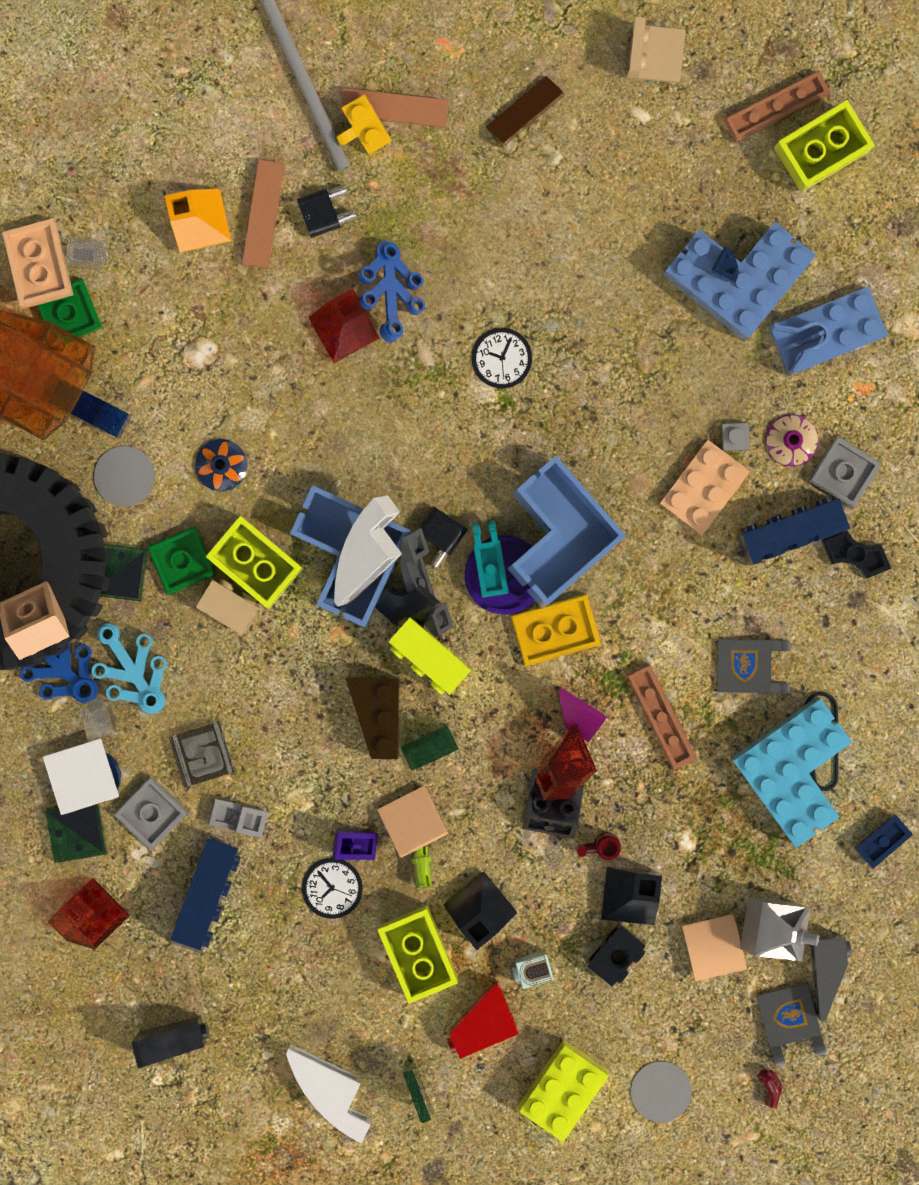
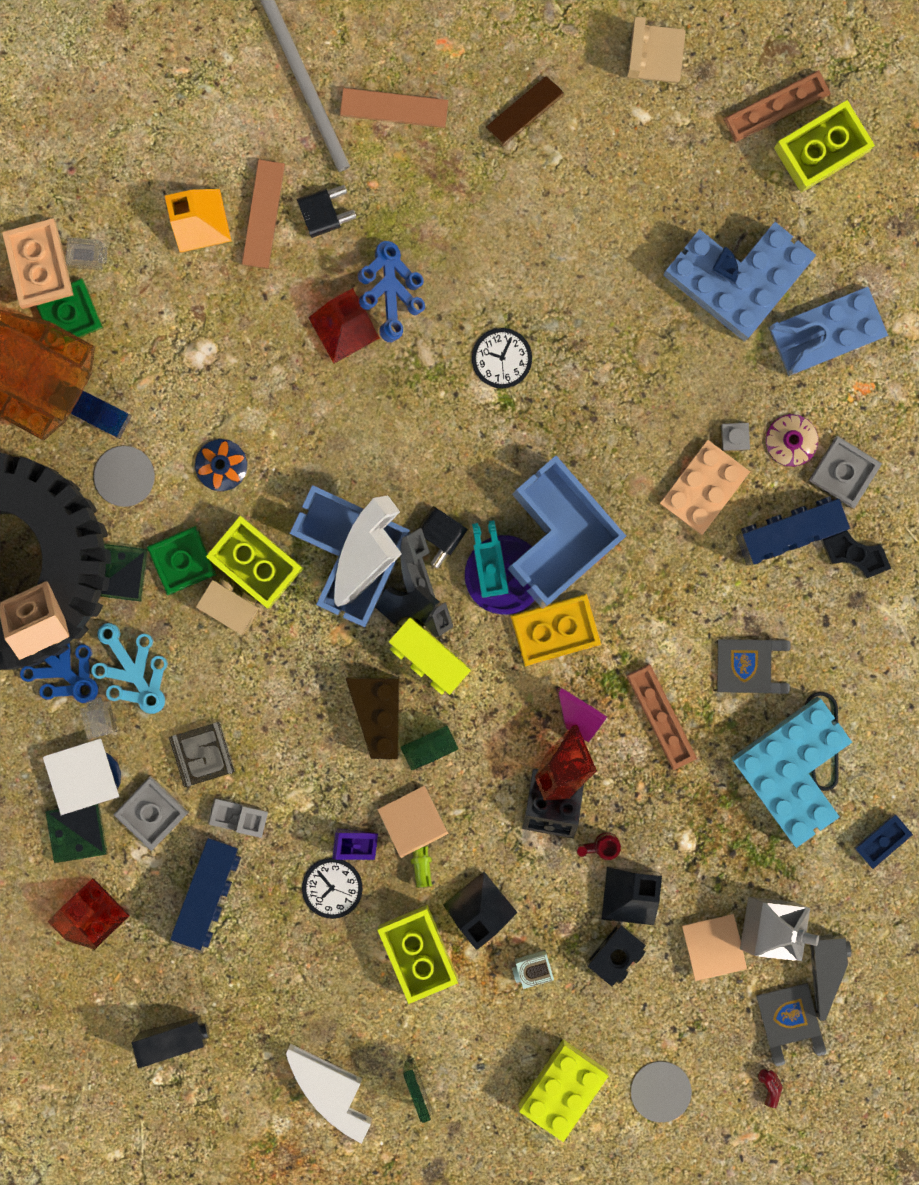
yellow plate [336,94,392,155] -> none
red slope [447,980,519,1059] -> none

